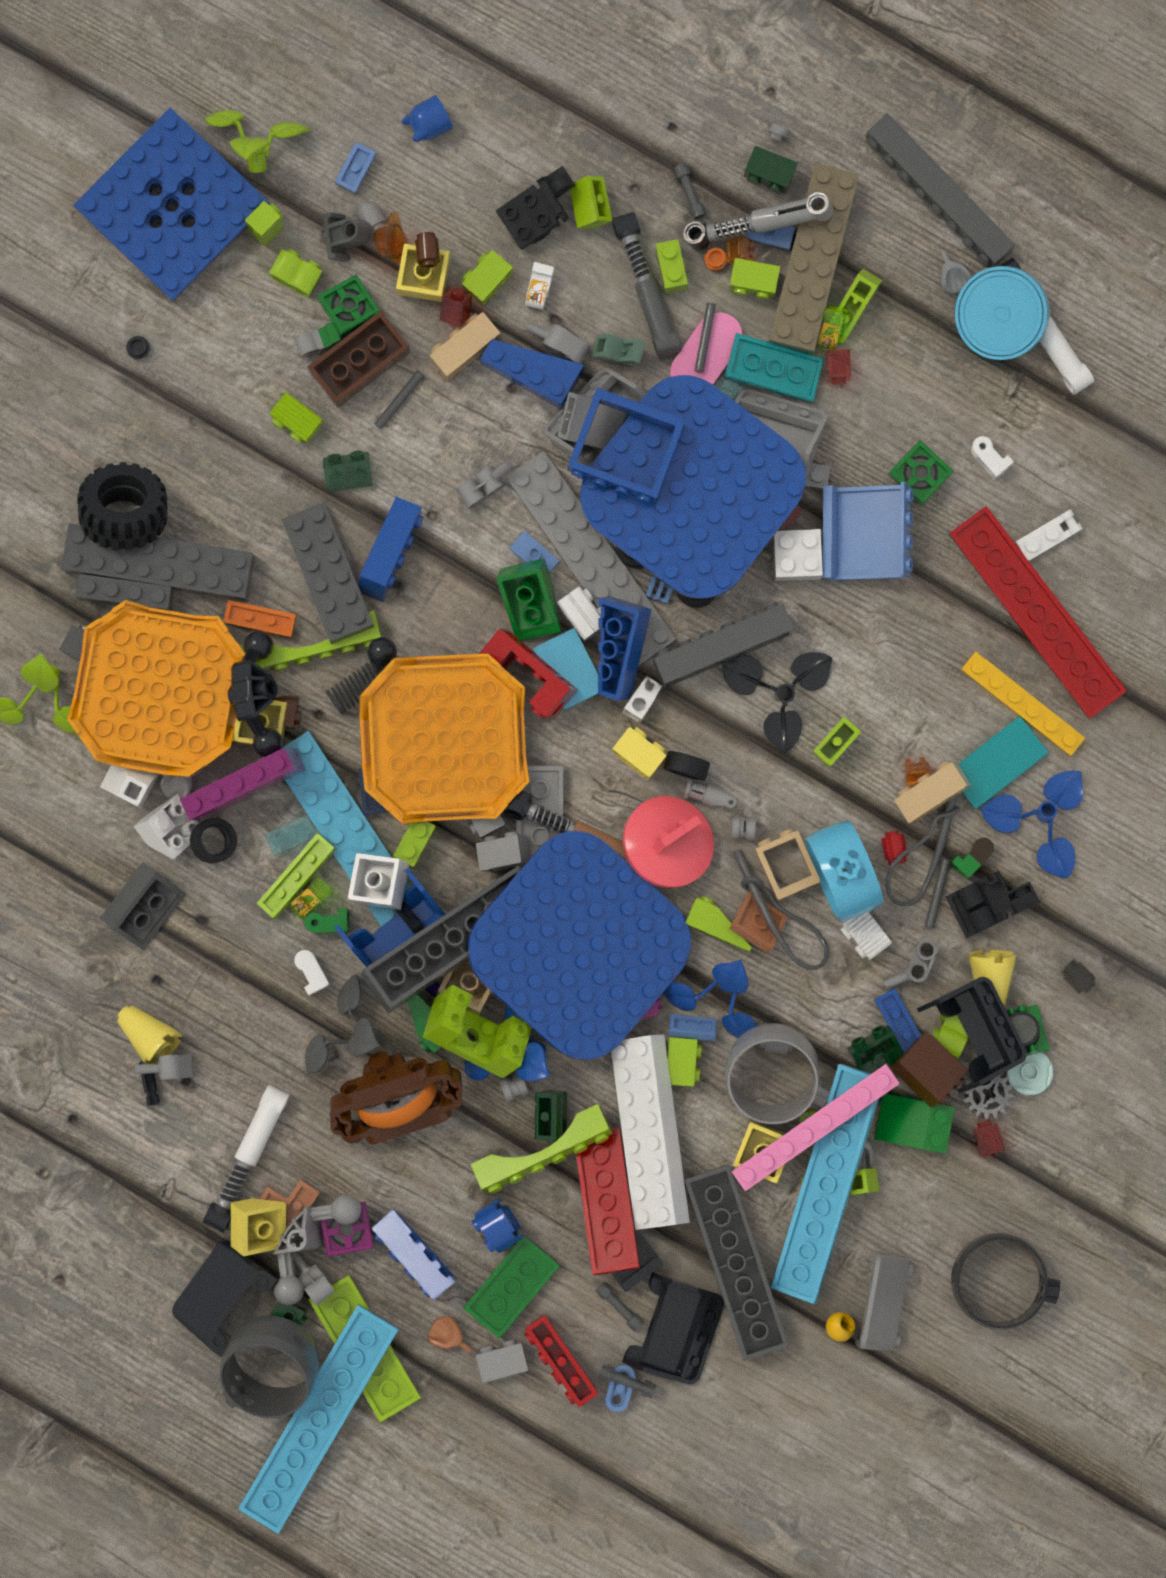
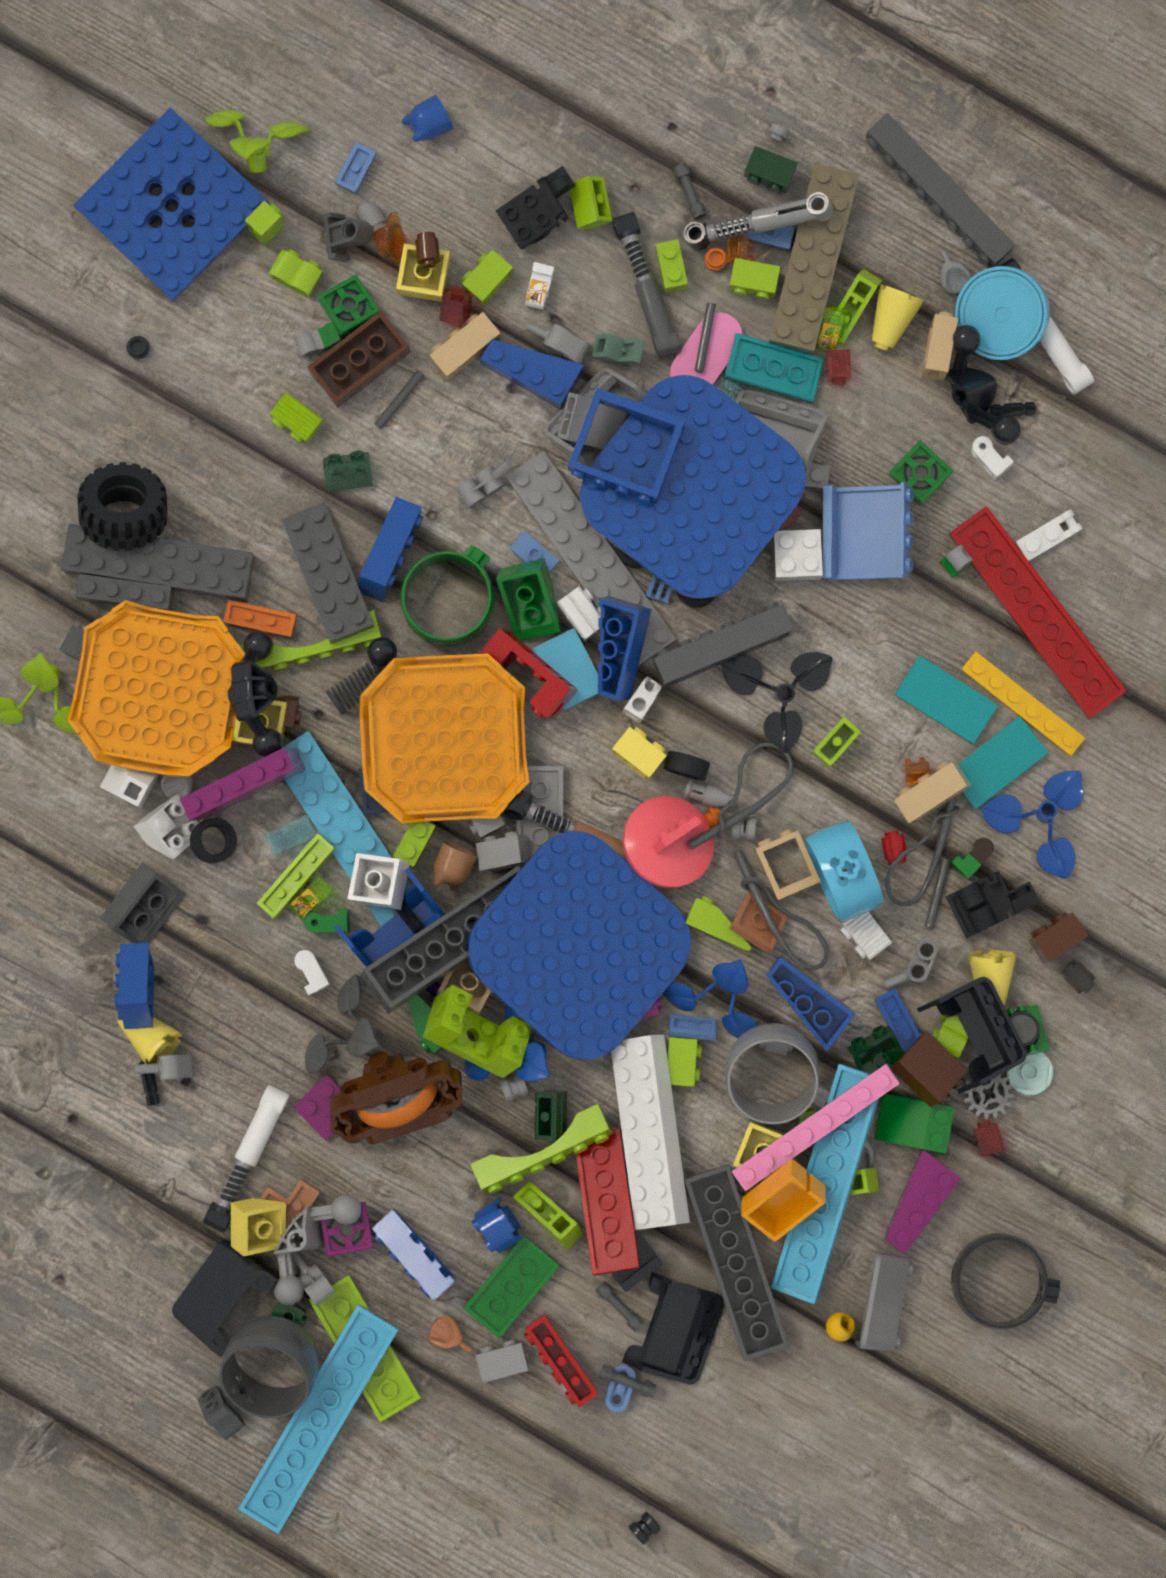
none -> blue brick [114,943,155,1029]
none -> dark grey pin [197,1385,245,1440]
none -> magenta plate [293,1074,356,1141]
none -> green cylinder [400,544,494,647]
none -> medium nougat piece [433,841,477,890]
none -> lime slope [513,1181,583,1251]
none -> black wheel [628,1511,662,1545]
none -> dark grey piece [687,742,793,850]
none -> orange plate [704,807,720,828]
none -> light orange piece [741,1158,826,1242]
none -> blue wedge [766,955,855,1052]
none -> light yellow cone [872,284,924,351]
none -> magenta wedge [883,1149,961,1254]
none -> teal tile [895,655,998,745]
none -> tan window [921,312,958,381]
none -> light grey leg [940,544,973,578]
none -> black piece [947,325,1021,445]
none -> black axle [990,402,1036,417]
none -> reddish brown brick [1028,912,1089,963]

